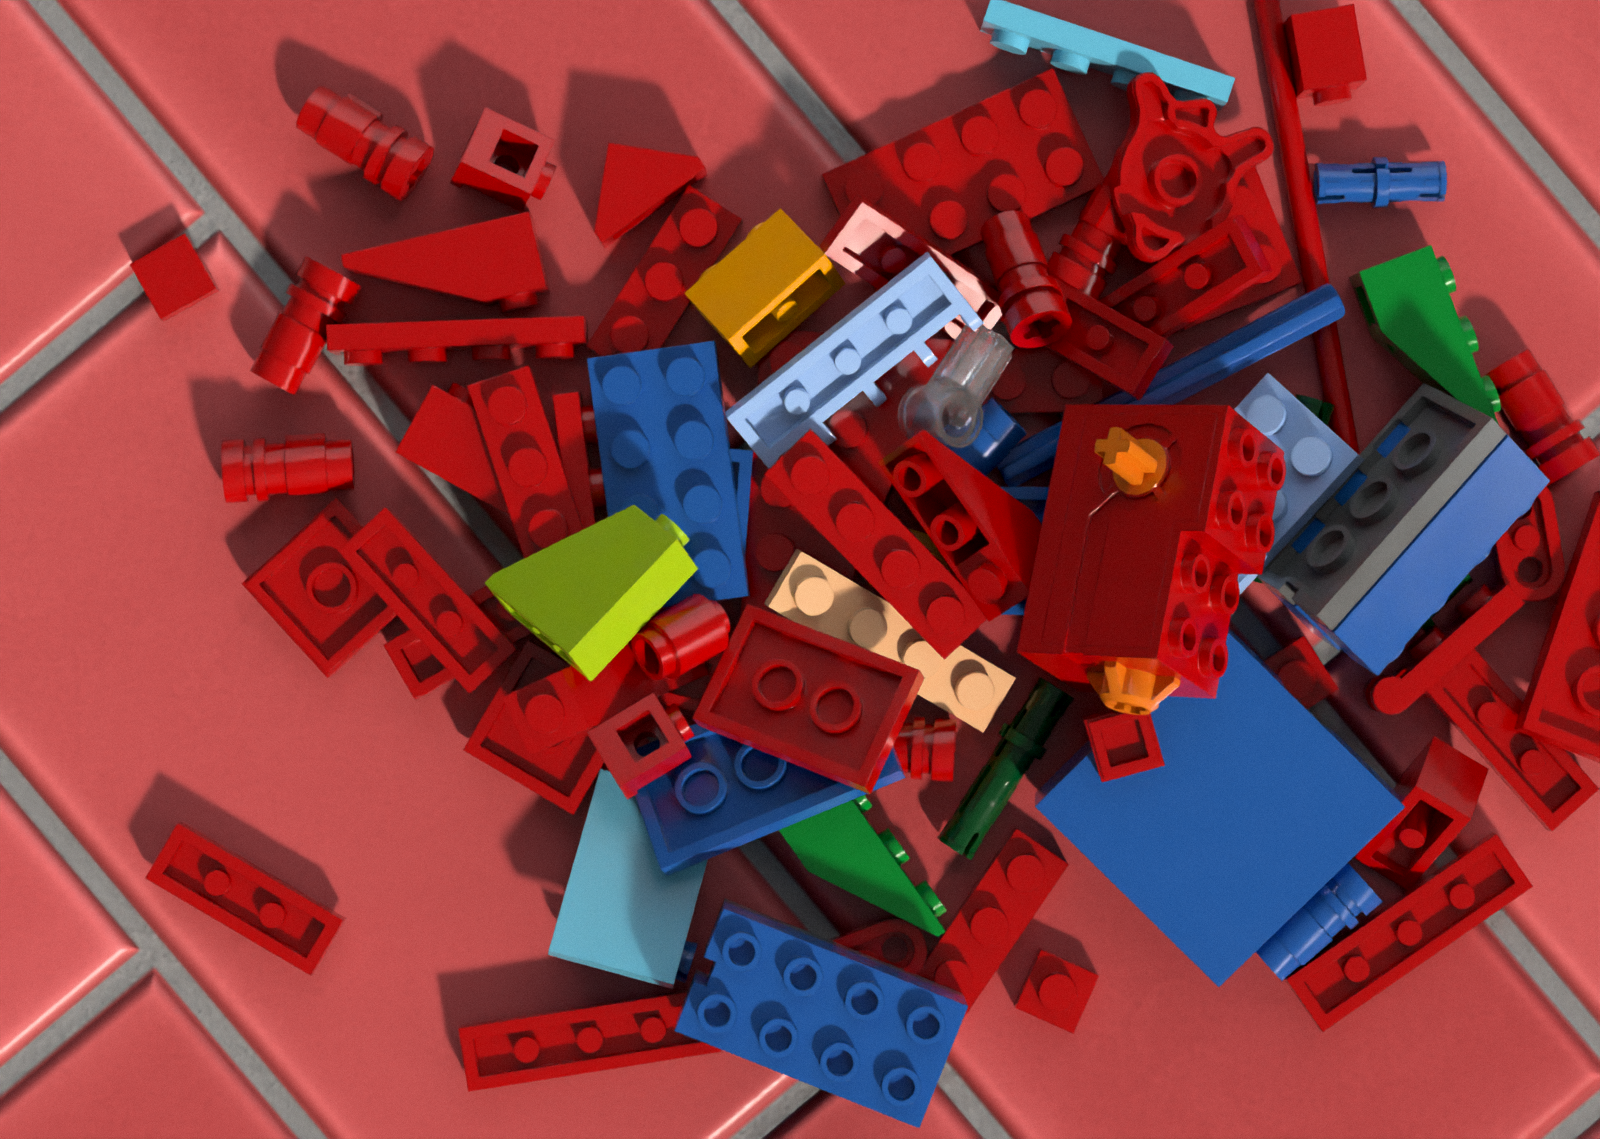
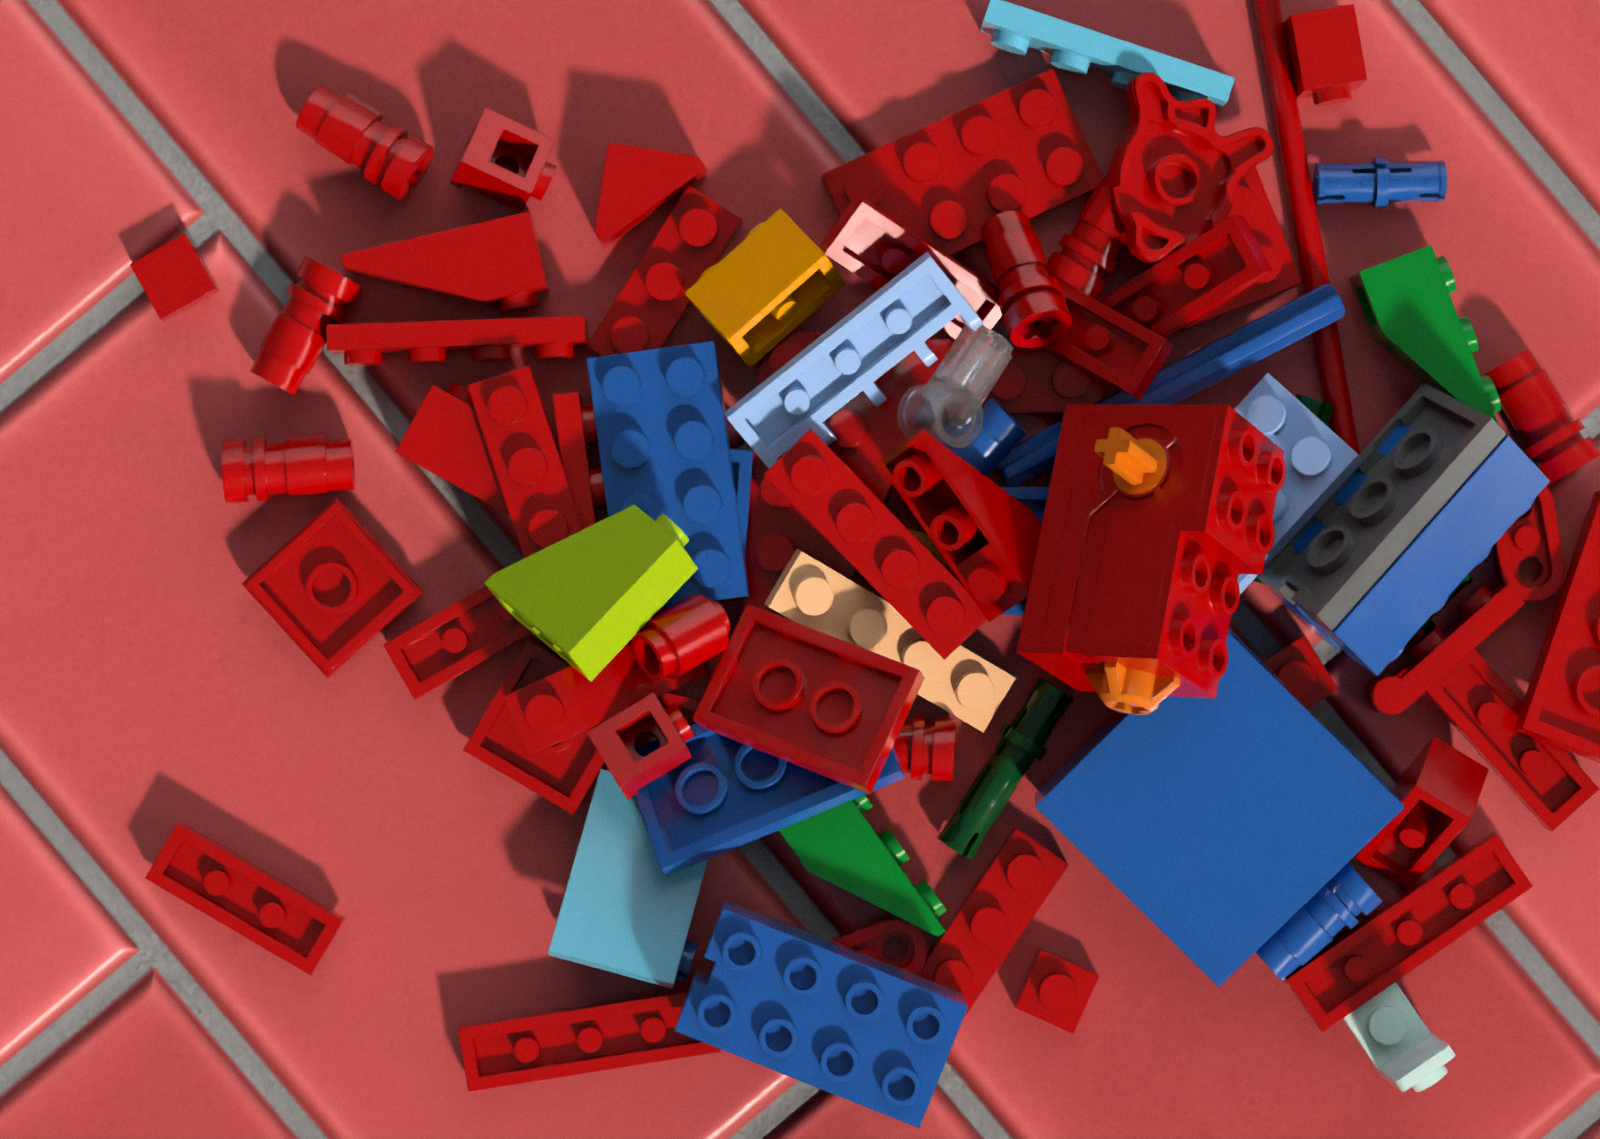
red plate [338,507,518,693] -> none
red tile [1084,709,1165,782] -> none
none -> light aqua bracket [1342,982,1456,1092]

